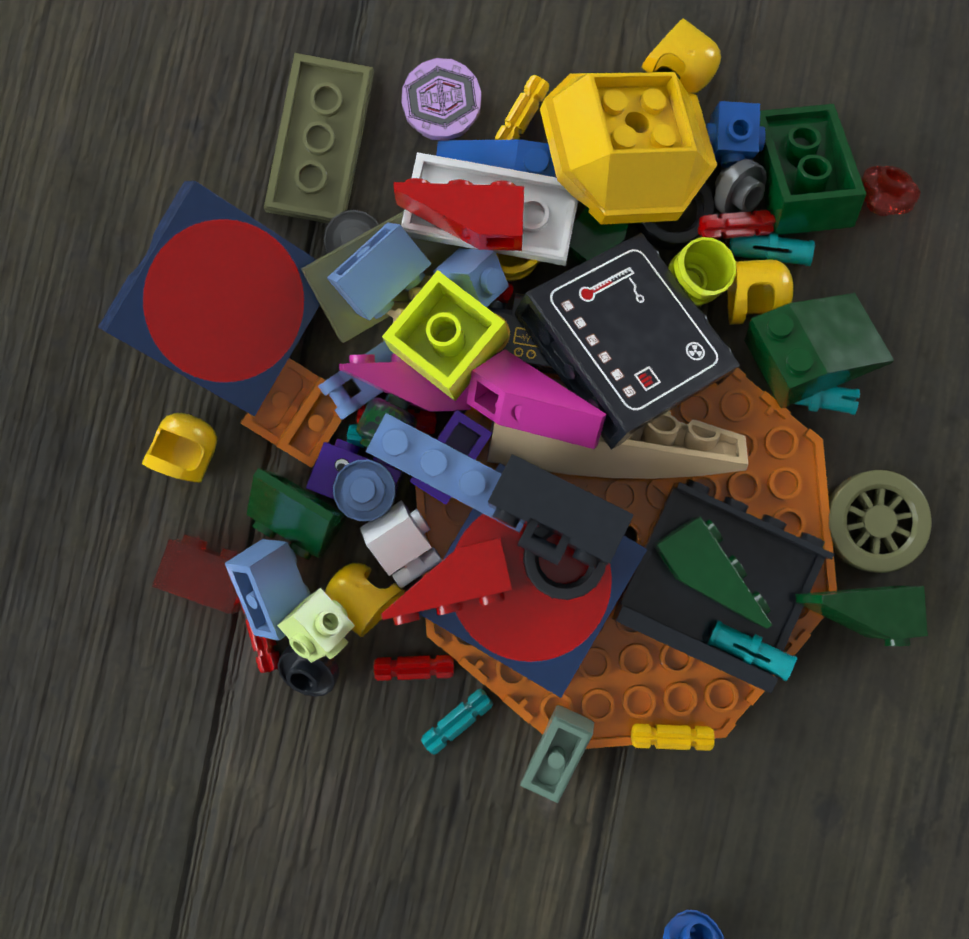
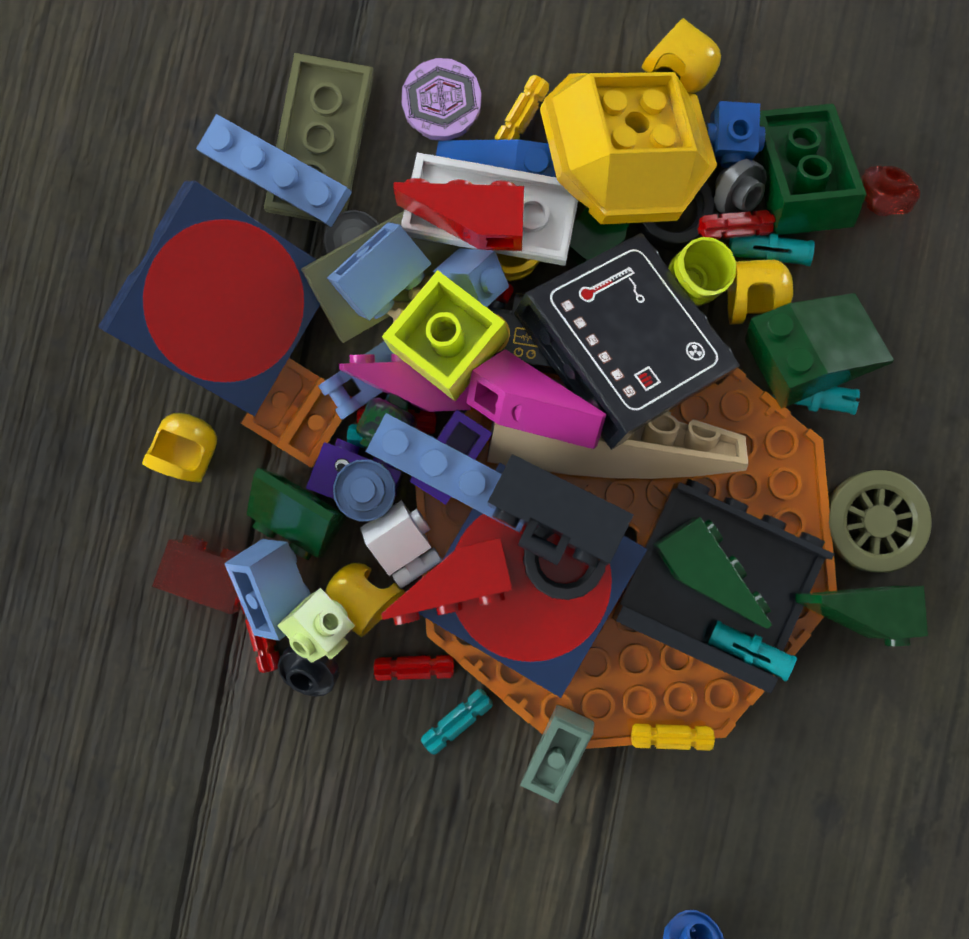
none -> medium blue plate [196,114,352,227]

